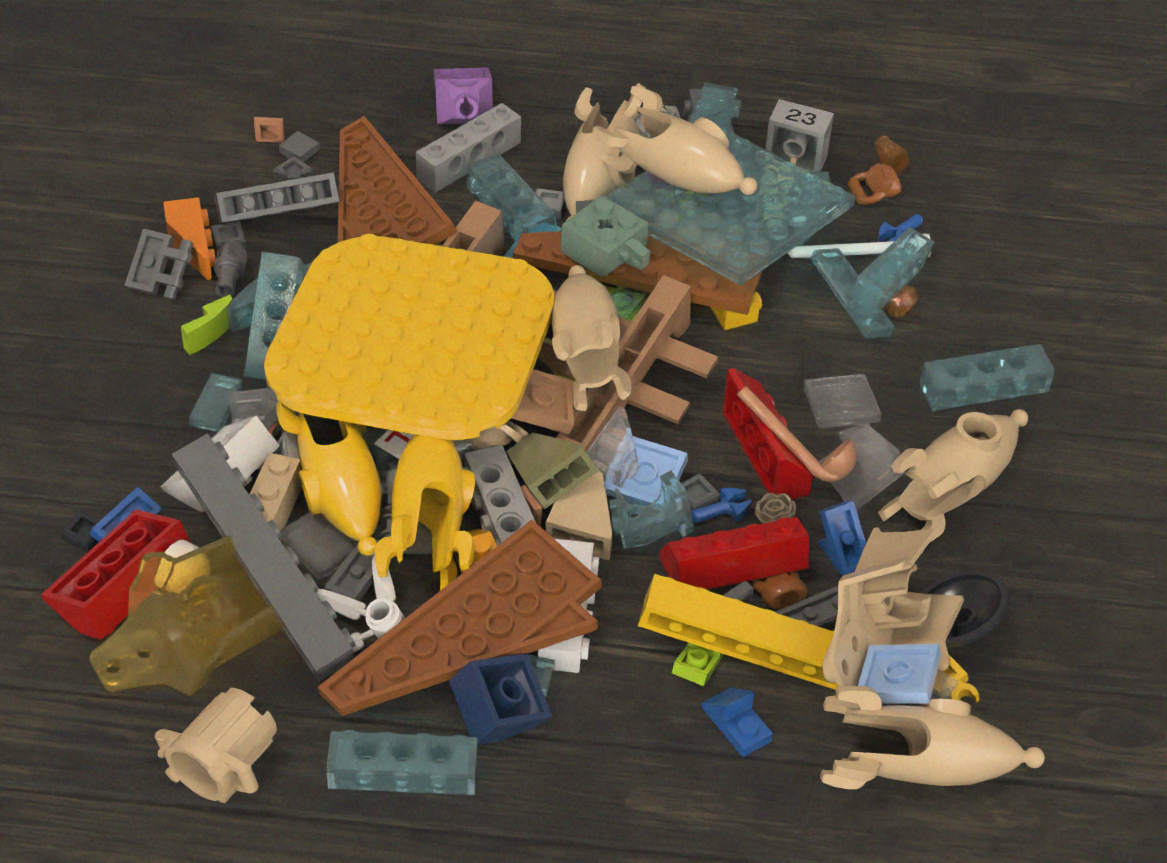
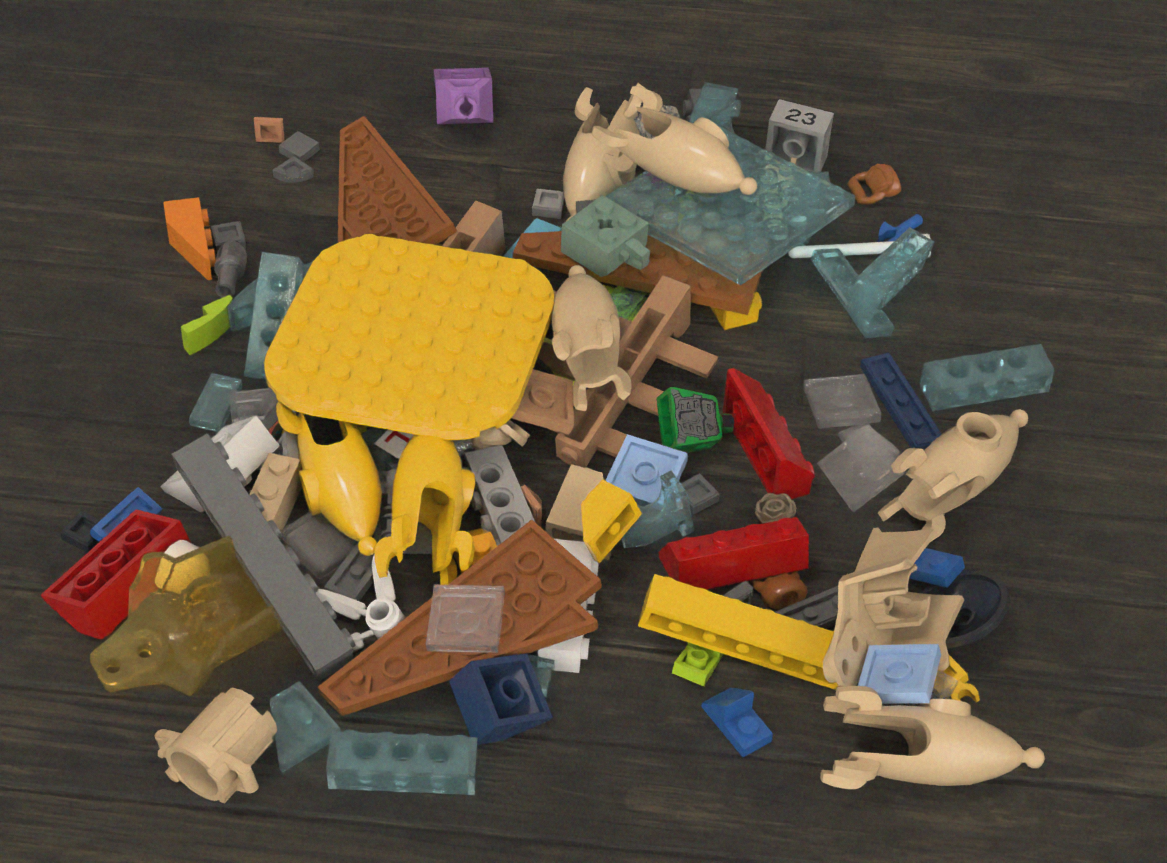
dark grey plate [124,229,194,301] -> none
dark grey brick [214,172,339,224] -> none
light grey brick [416,103,521,193] -> none
clear light blue brick [467,153,557,241] -> none
olive slope [506,432,599,509] -> none
clear slope [586,406,639,488] -> none
blue bar [691,488,752,523] -> none
nougat piece [737,386,858,482] -> none
blue slope [818,500,866,575] -> none
clear orange cone [874,136,909,173] -> none
clear orange plate [885,284,919,318] -> none
none -> clear light blue wing [270,681,341,772]
none -> clear tile [426,585,505,653]
none -> yellow slope [581,479,642,563]
none -> torso [656,387,734,453]
none -> dark blue tile [860,353,942,450]
none -> blue plate [909,548,965,588]

